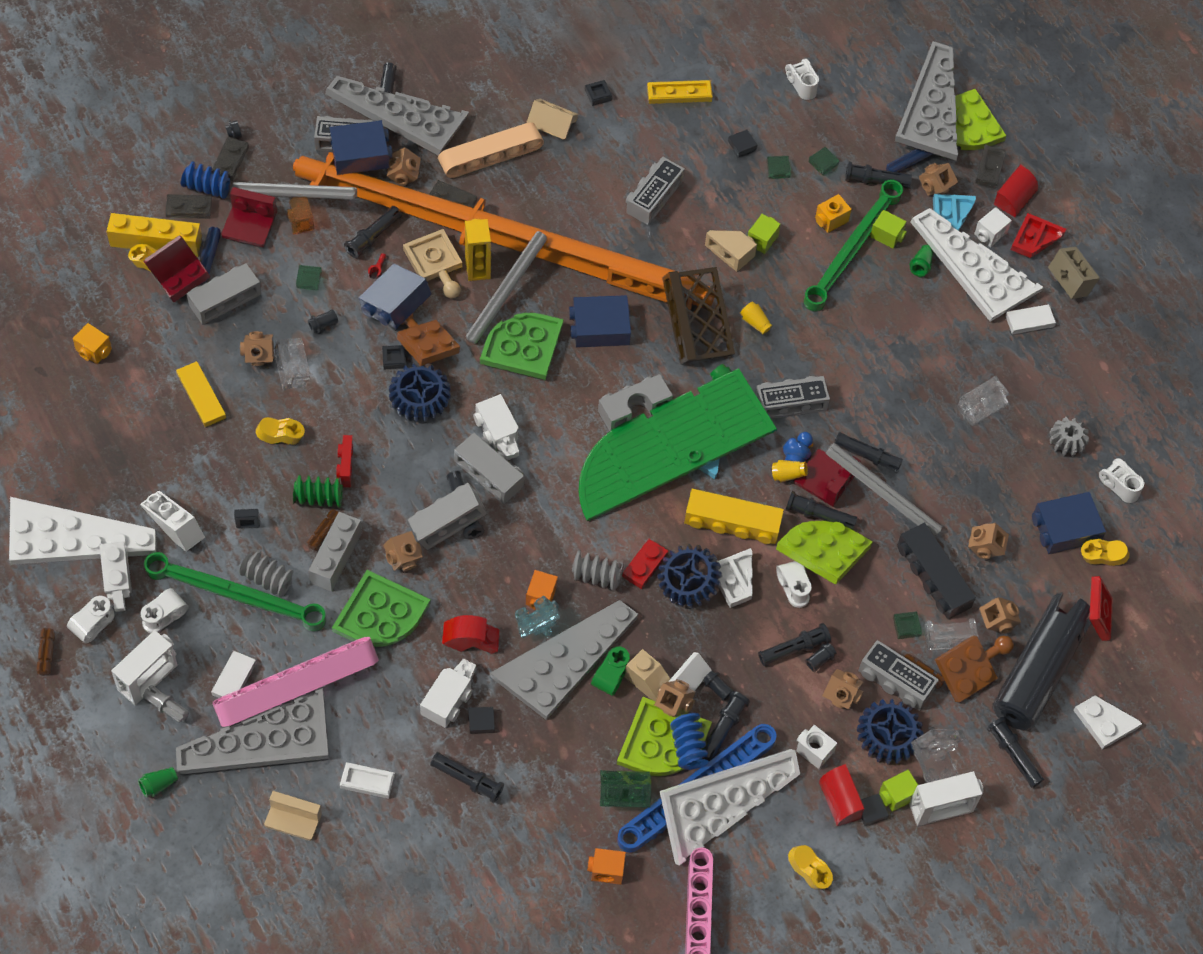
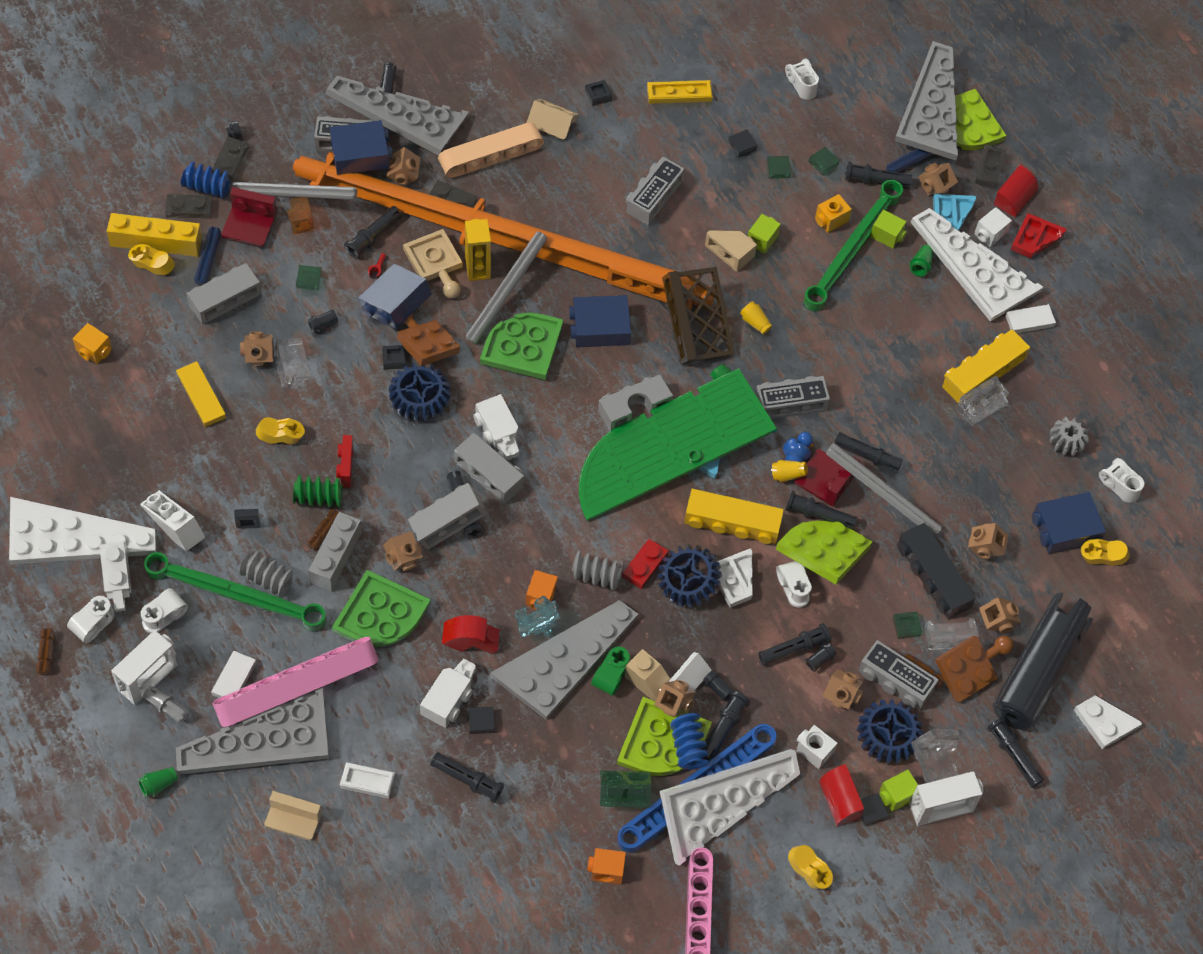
dark red bracket [144,235,211,302] -> none
dark tan brick [1048,247,1100,299] -> none
red tile [1090,576,1113,641] -> none
none -> yellow brick [942,329,1030,406]

